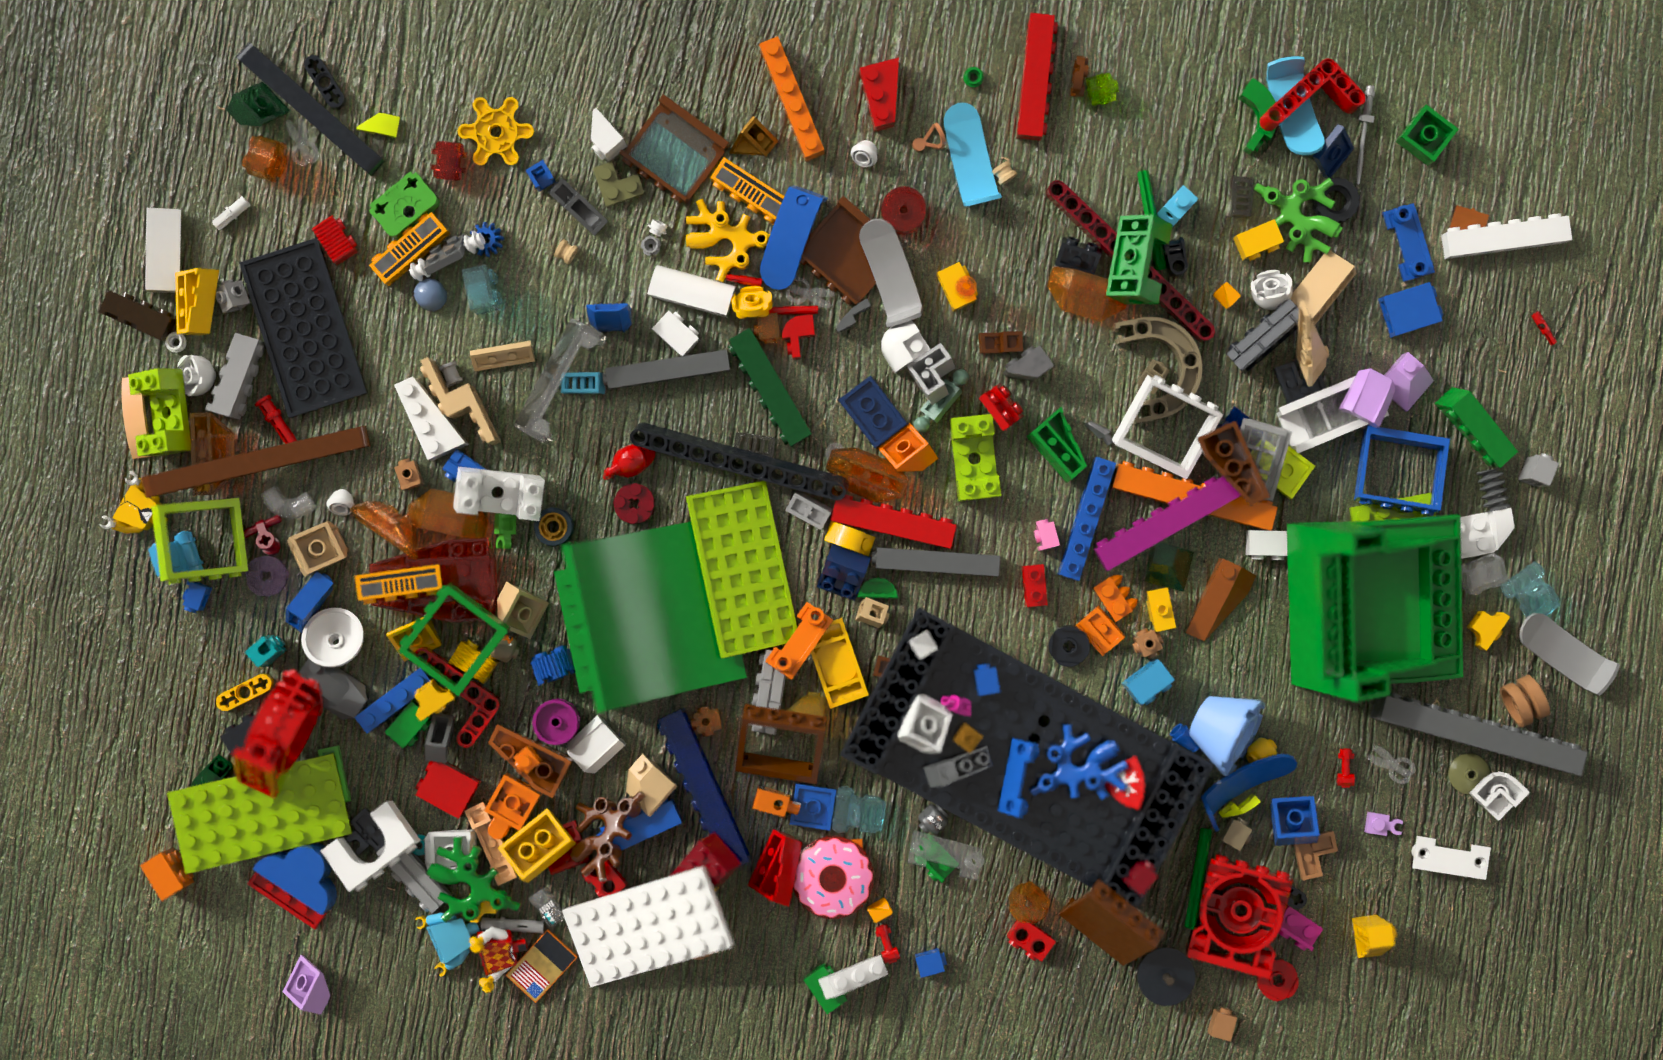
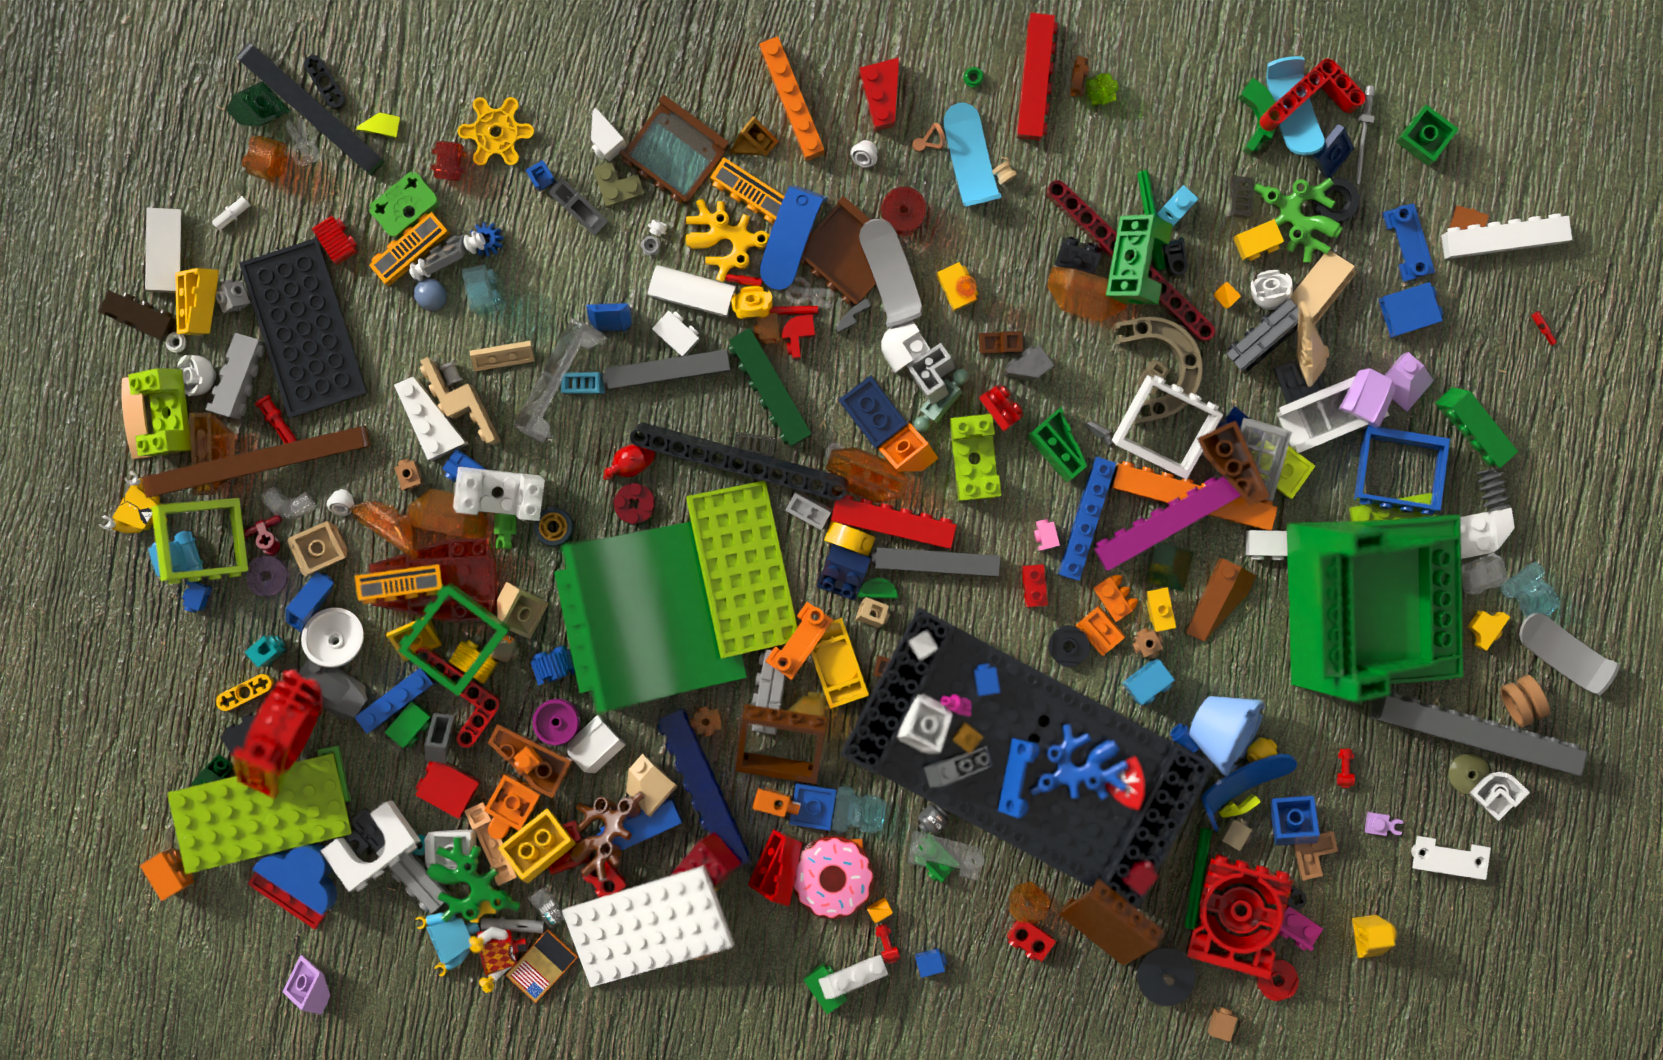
yellow brick [414,679,456,721] -> none
tan wheel [554,239,578,265] -> none
clear piece [1368,745,1415,784] -> none
light grey brick [1518,453,1559,488] -> none

